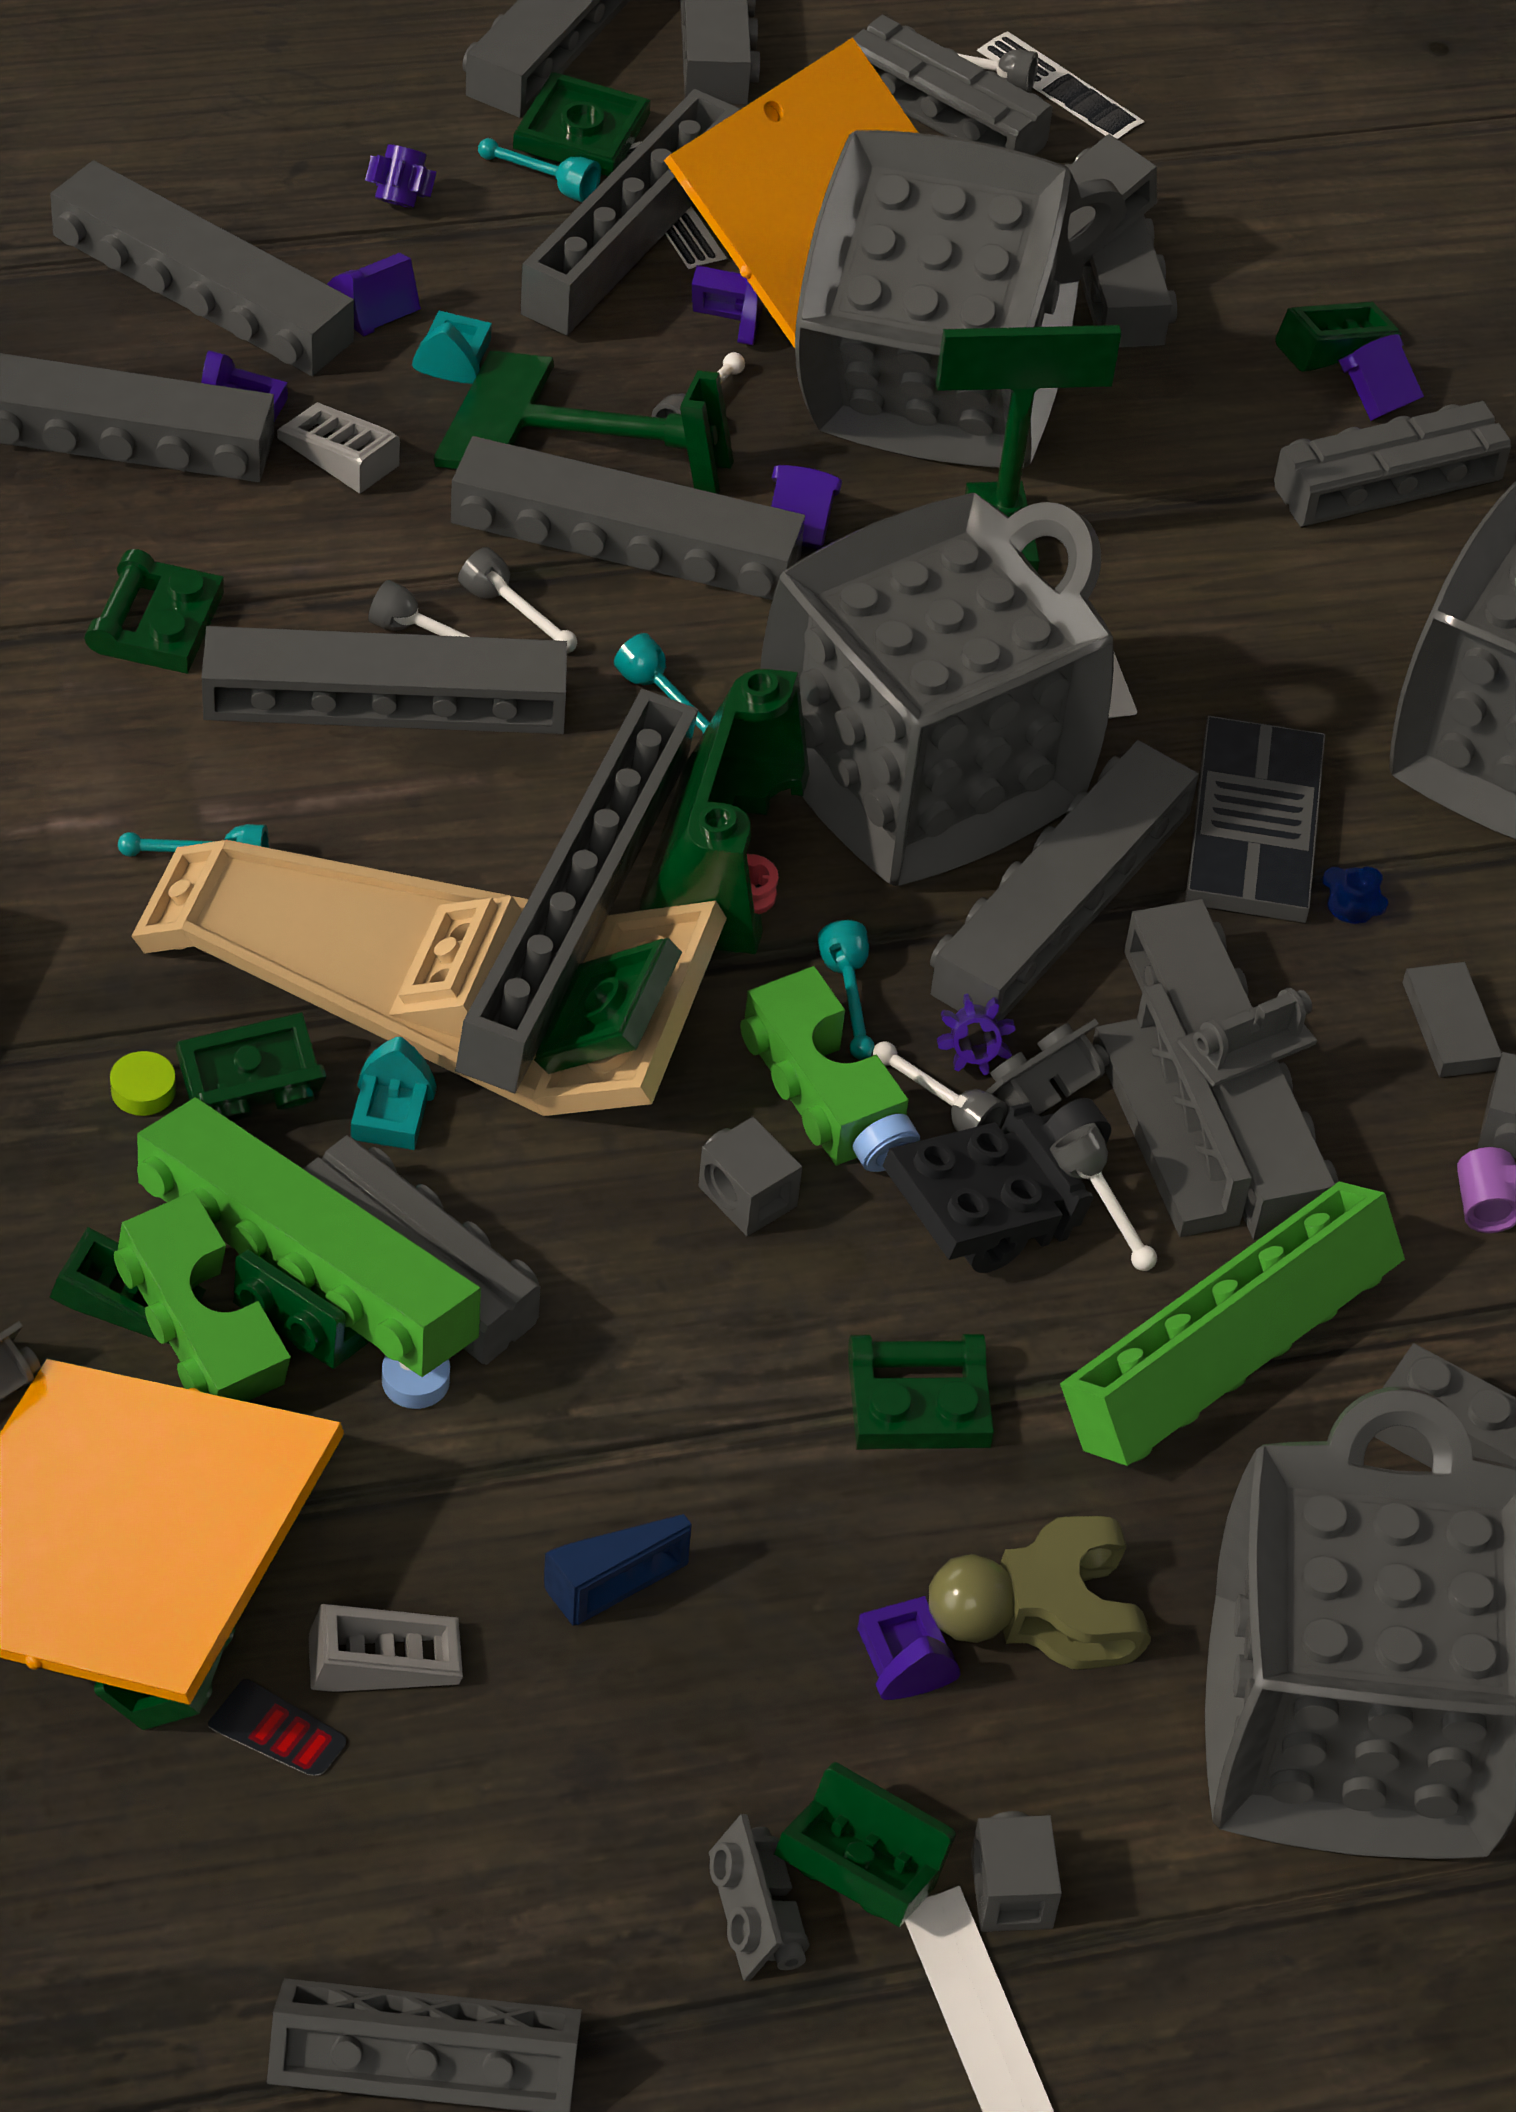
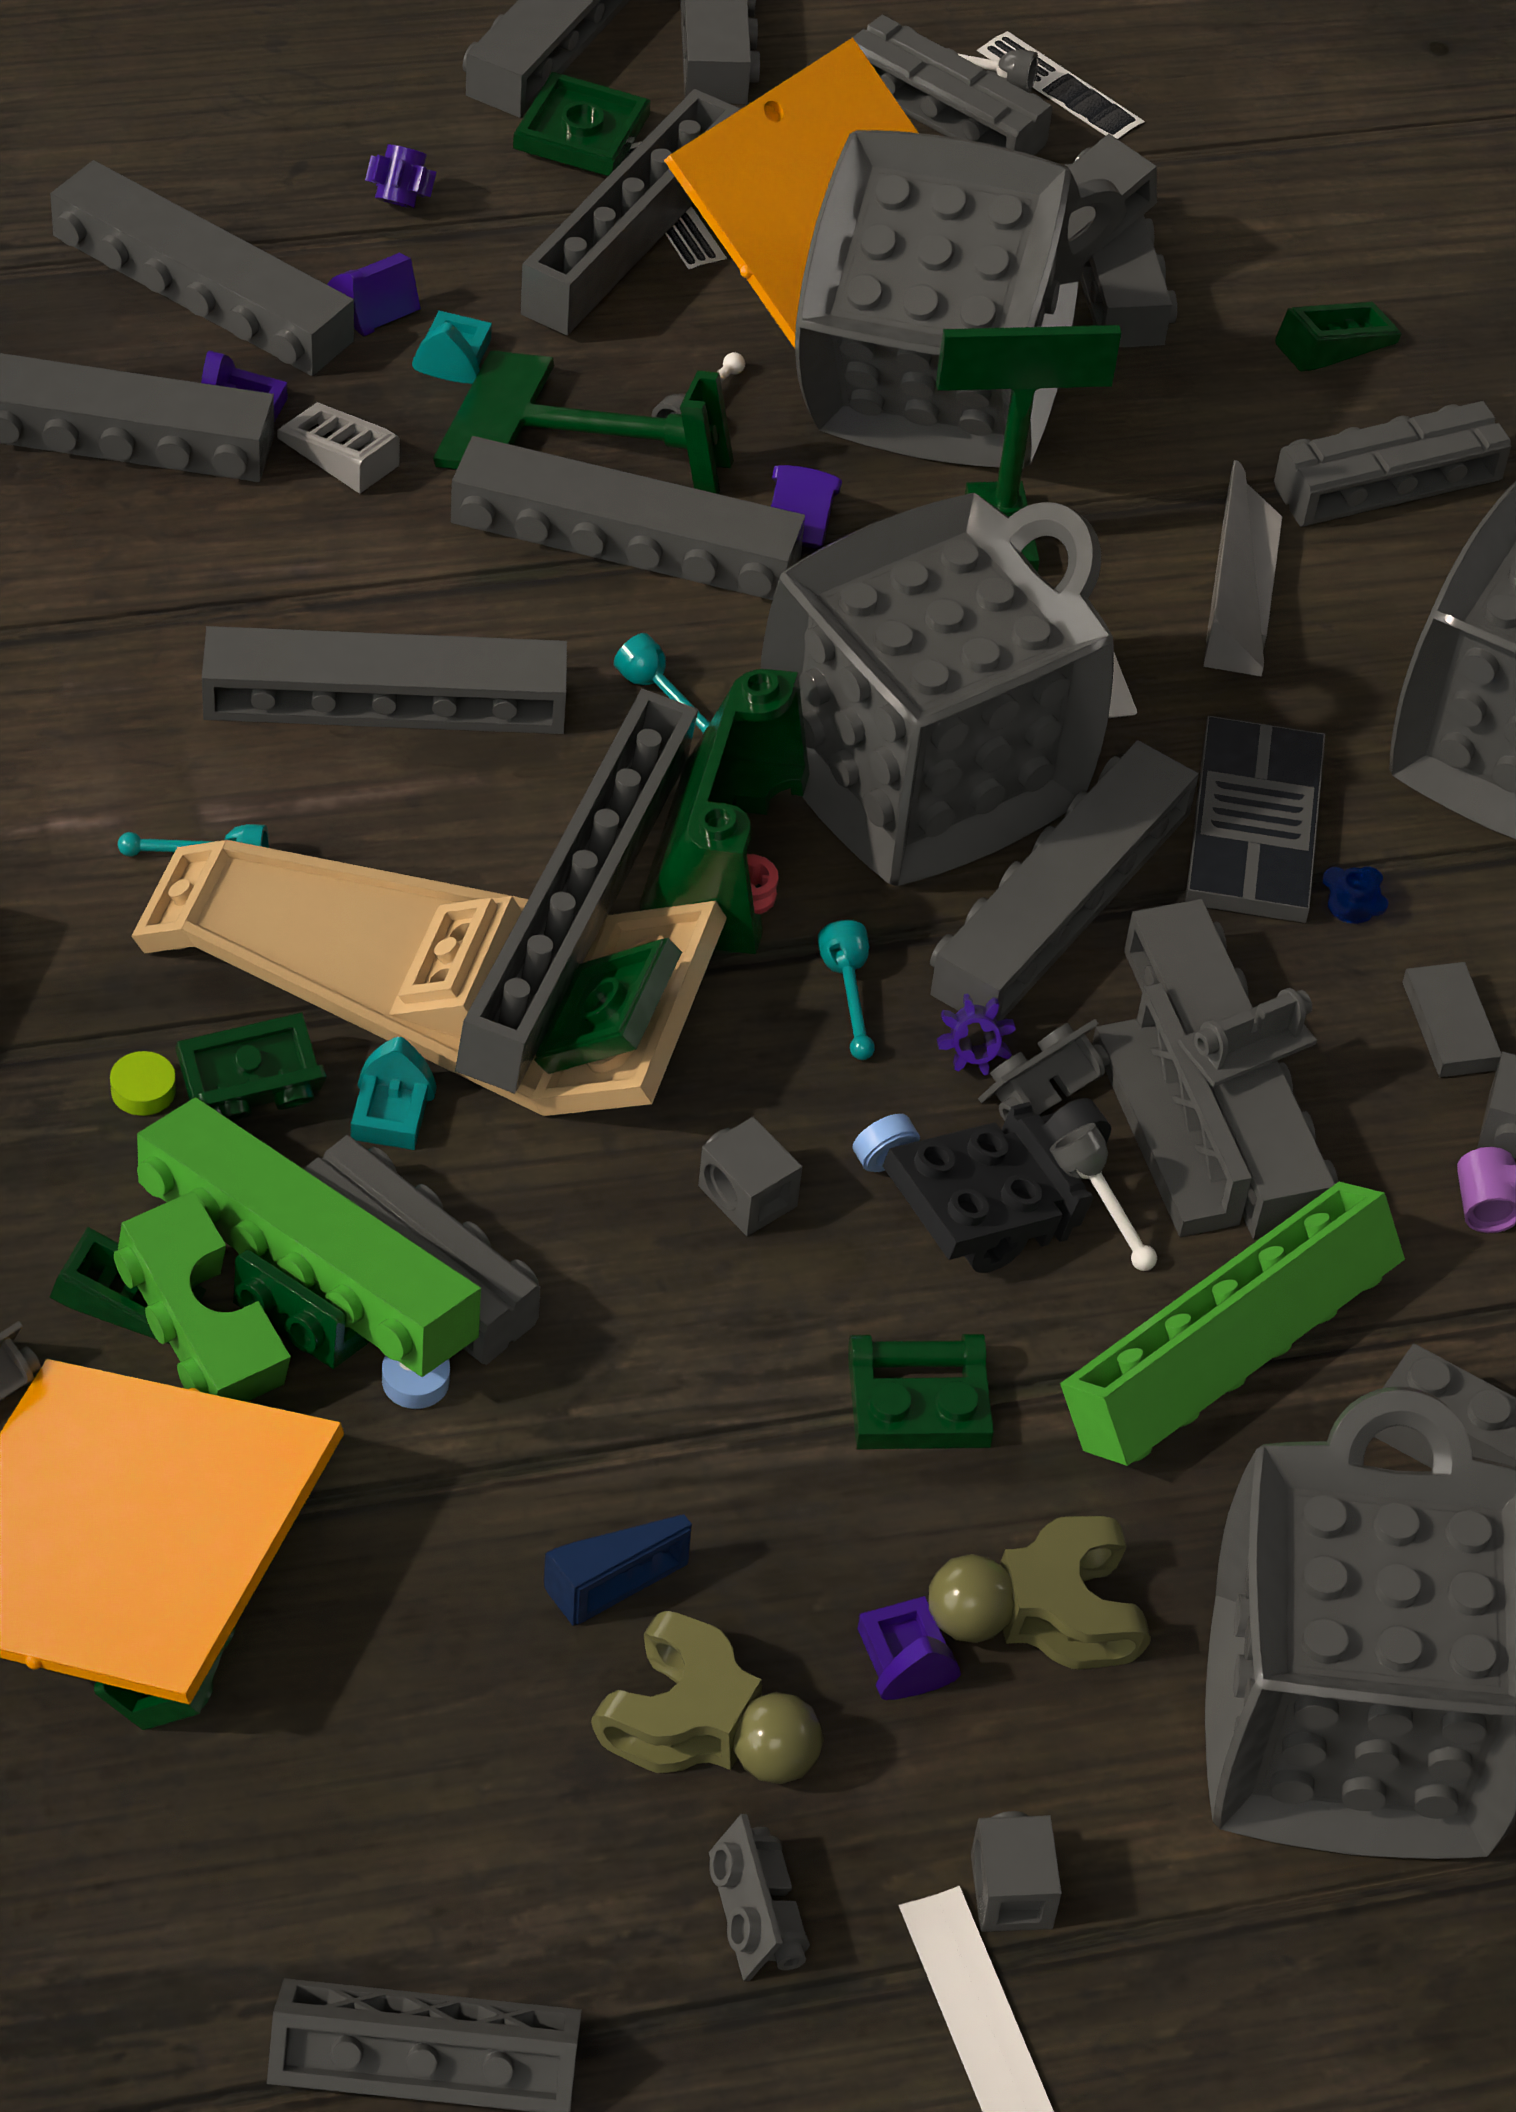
dark green plate [84,549,224,674] -> none
black sticker [208,1679,346,1775] -> none
light grey slope [308,1604,463,1692] -> none
dark grey hinge [368,580,470,637] -> none
hinge [458,547,577,653] -> none
teal hinge [478,138,601,202] -> none
dark purple tile [692,265,764,346] -> none
bright green arch [740,966,909,1166] -> none
dark green bracket [774,1762,956,1927] -> none
hinge [872,1041,1007,1131] -> none
dark purple tile [1338,334,1424,421] -> none
none -> olive piece [591,1611,824,1784]
none -> light grey wedge [1203,460,1282,676]

